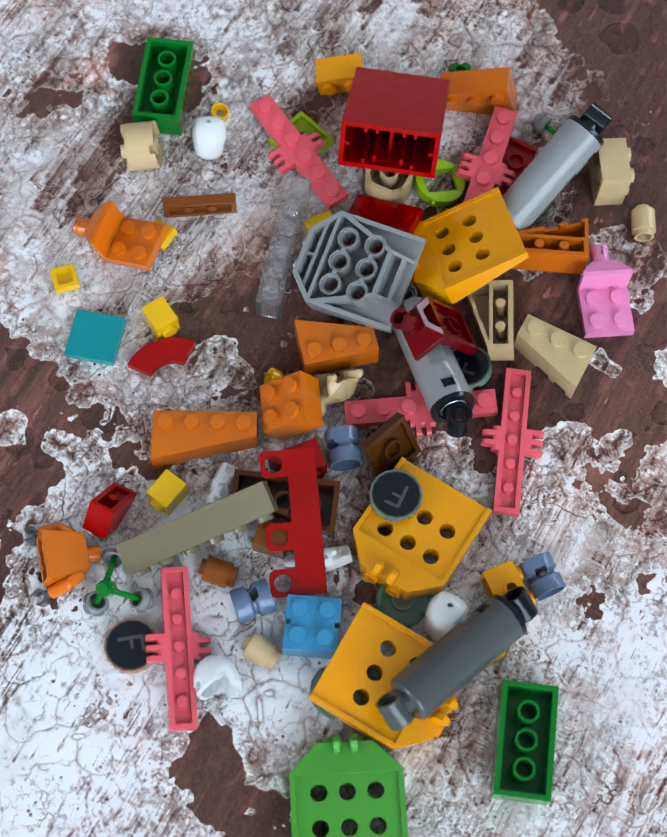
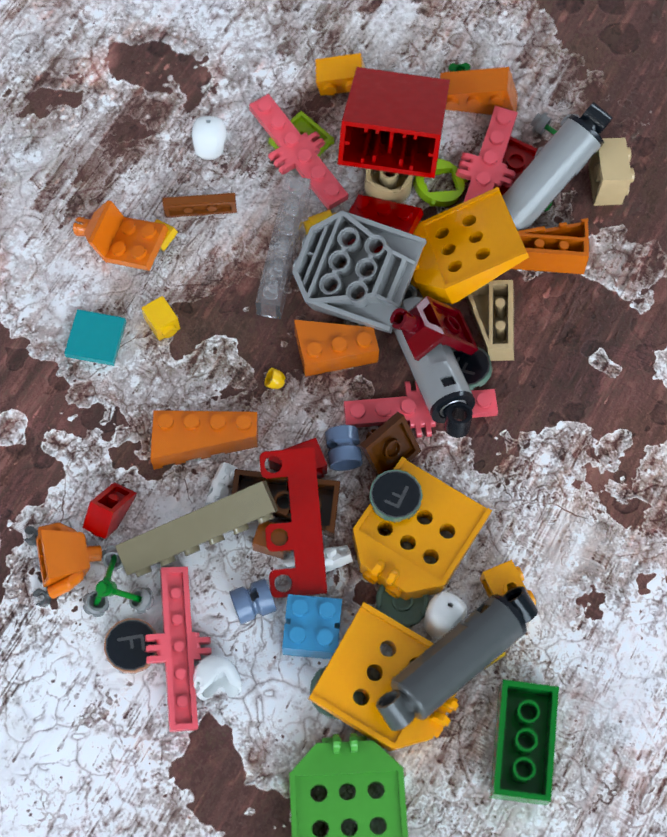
yellow plate [49,263,81,295] -> none
tan brick [120,121,163,171] -> none
red tile [127,337,195,377] -> none
green brick [132,37,196,136] -> none
yellow brick [146,469,189,515] -> none
dark orange brick [198,555,239,588] -> none
yellow hinge [210,102,230,122] -> none
tan brick [240,633,283,671] -> none
orange piece [259,370,323,441] -> none
tan animal [314,368,364,417] -> none
coral hinge [481,368,544,517] -> none
tan wedge [514,314,597,399] -> none
sand blue wheel [519,552,566,601] -> none
bright pink plate [576,244,635,338] -> none
tan brick [631,204,656,242] -> none

